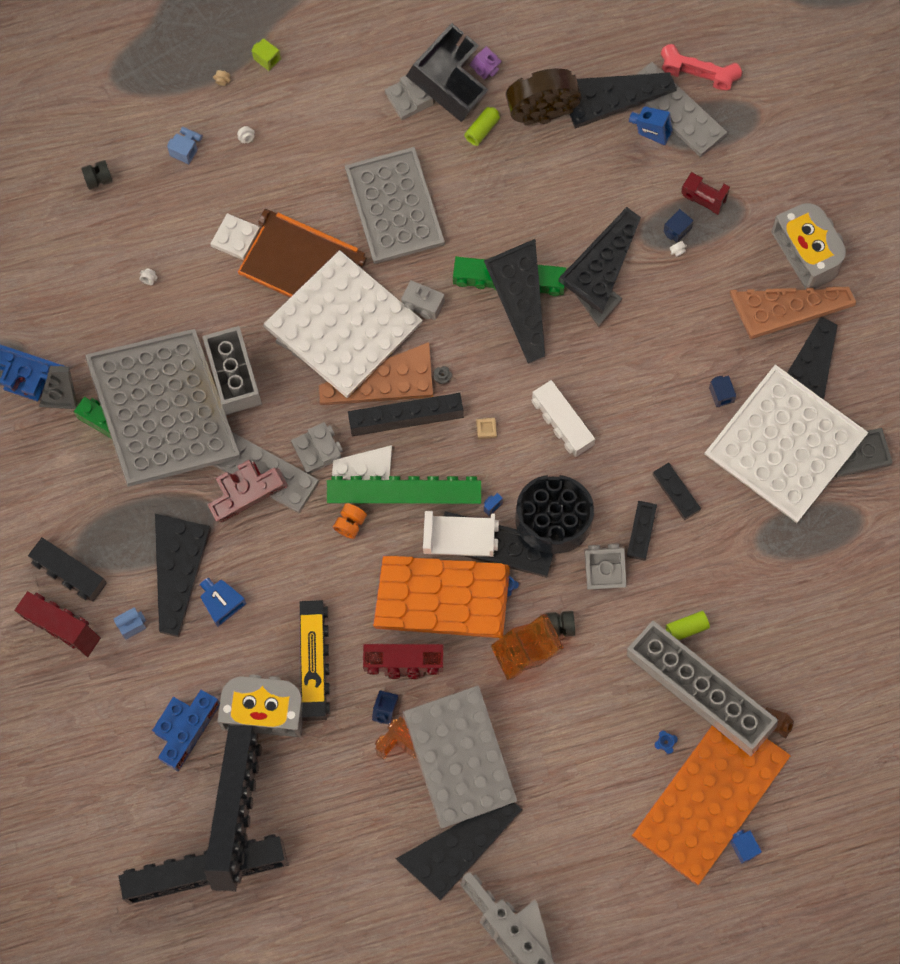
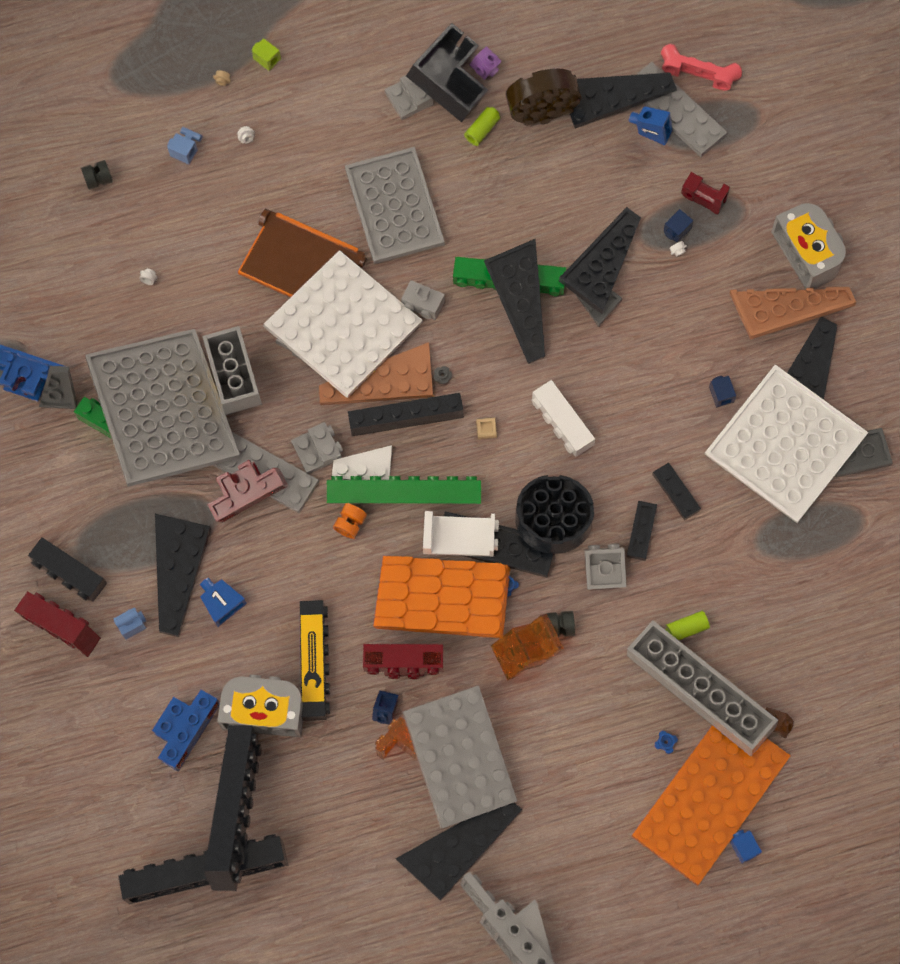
white plate [211,213,260,260] -> none
blue plate [484,493,503,516] -> none

